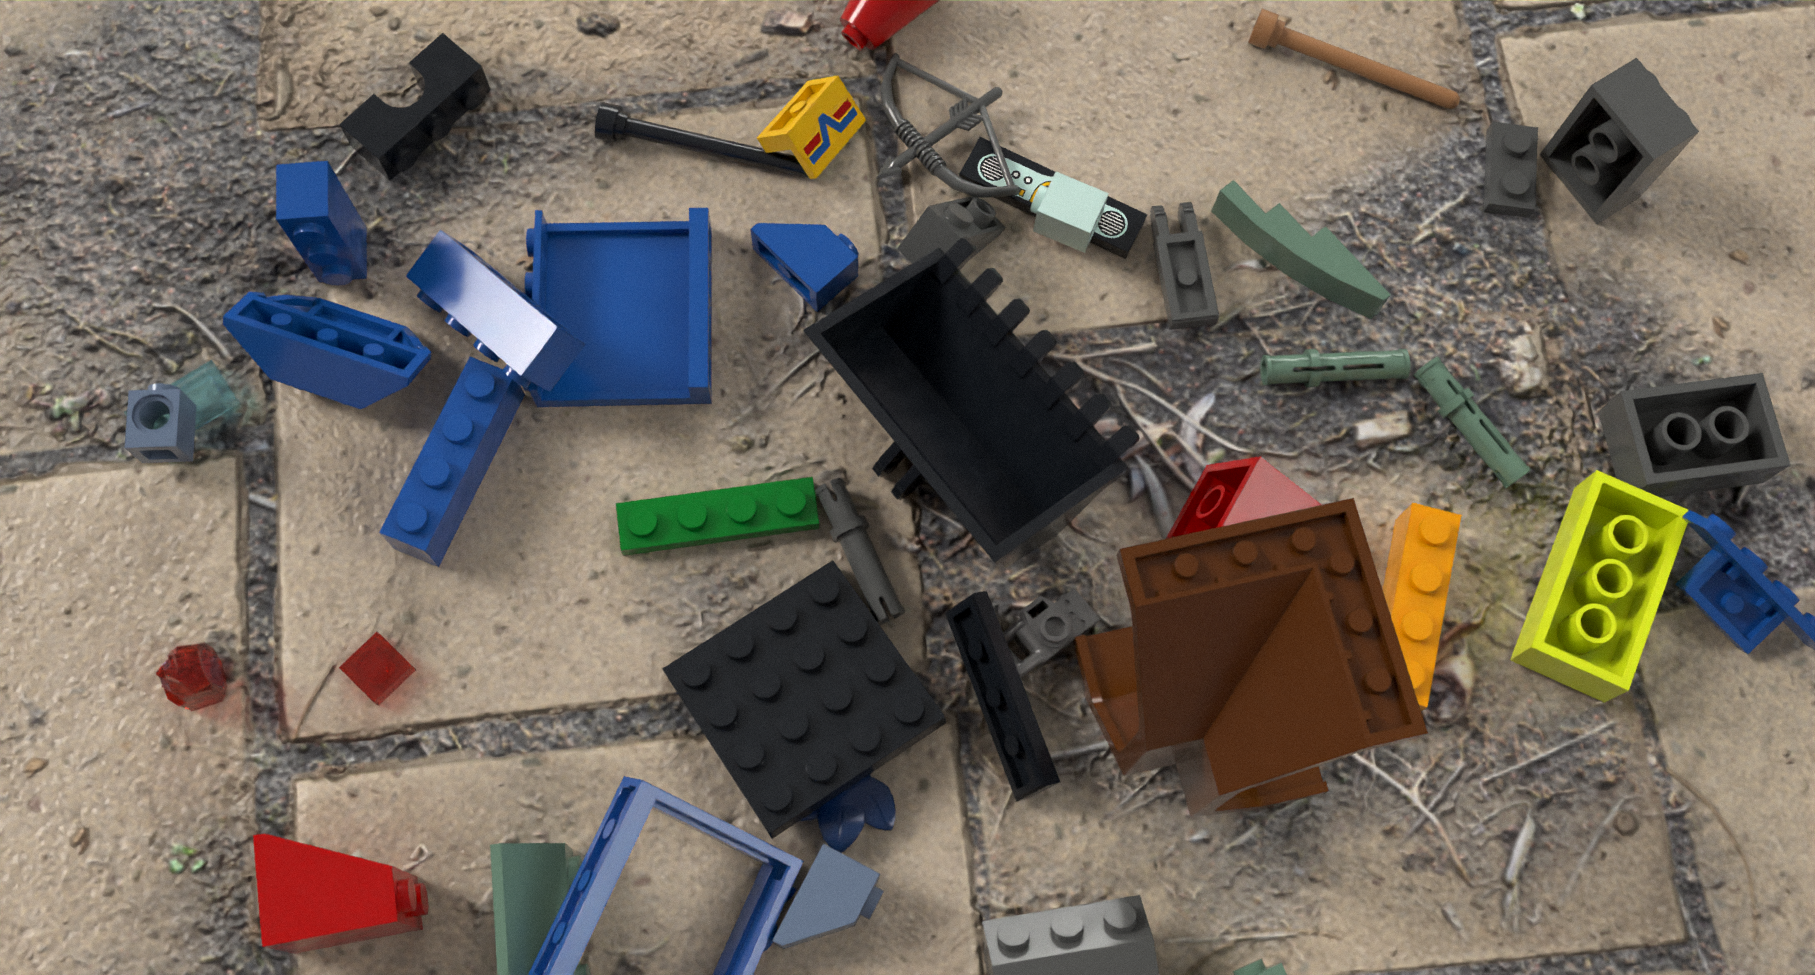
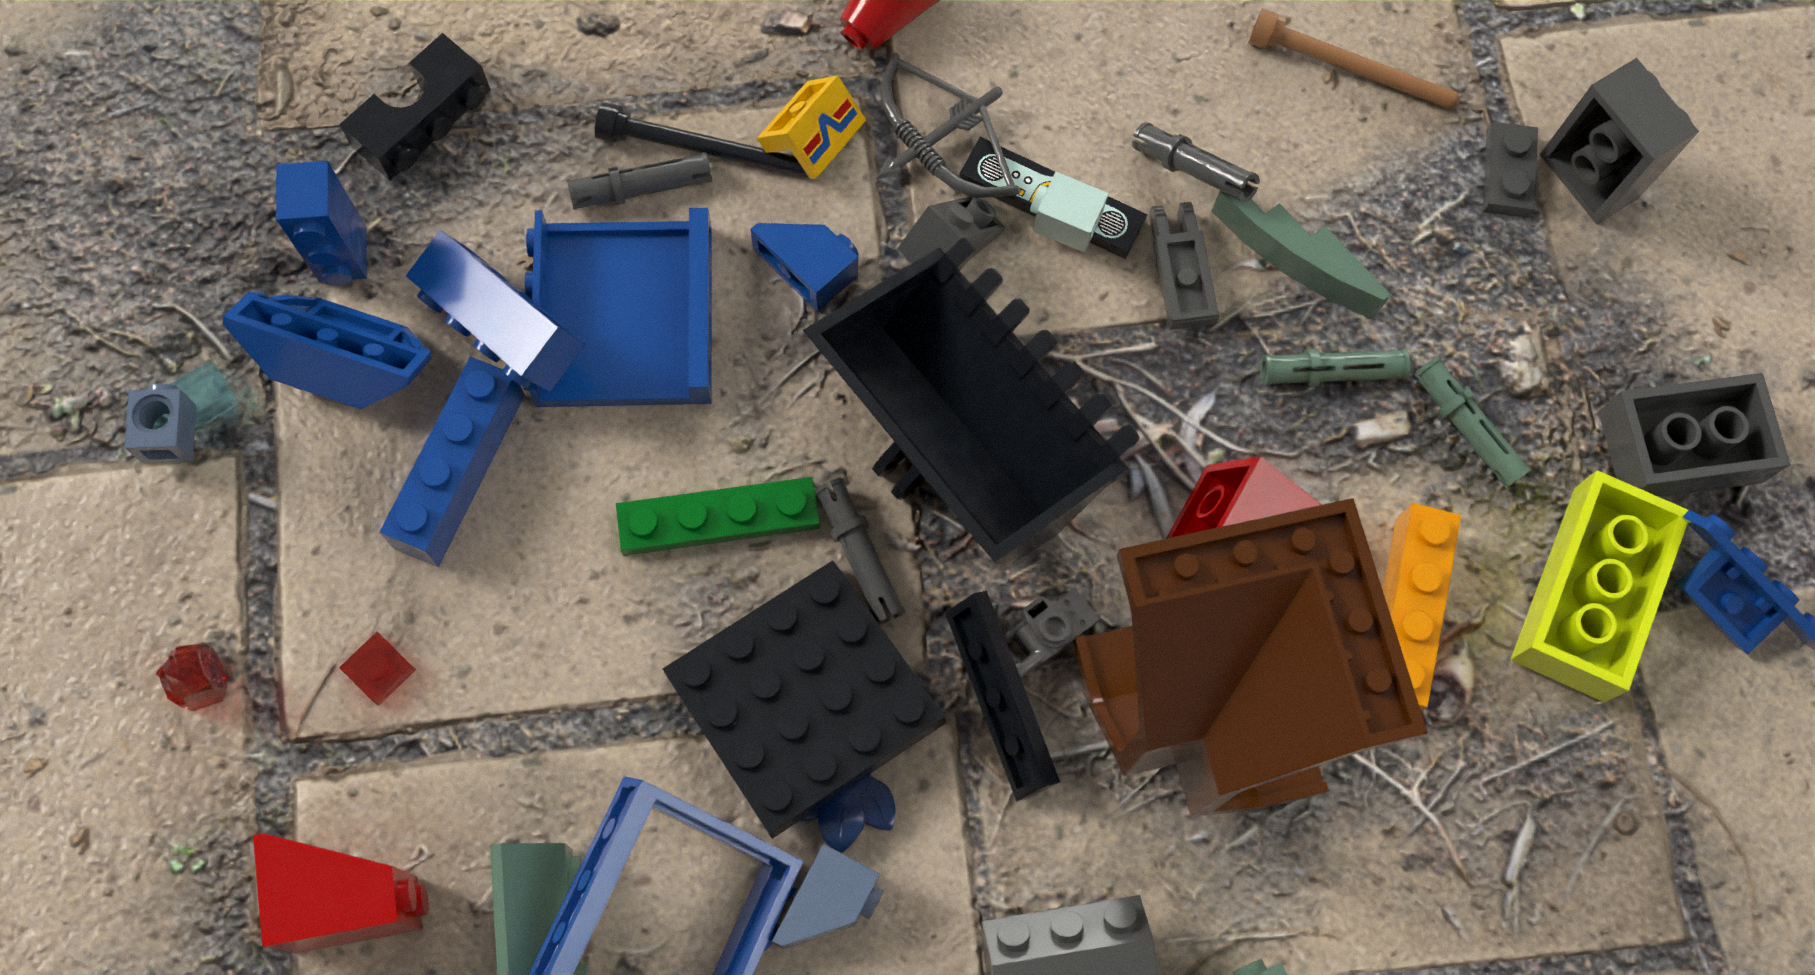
none -> dark grey pin [567,152,712,210]
none -> dark grey pin [1132,122,1260,202]

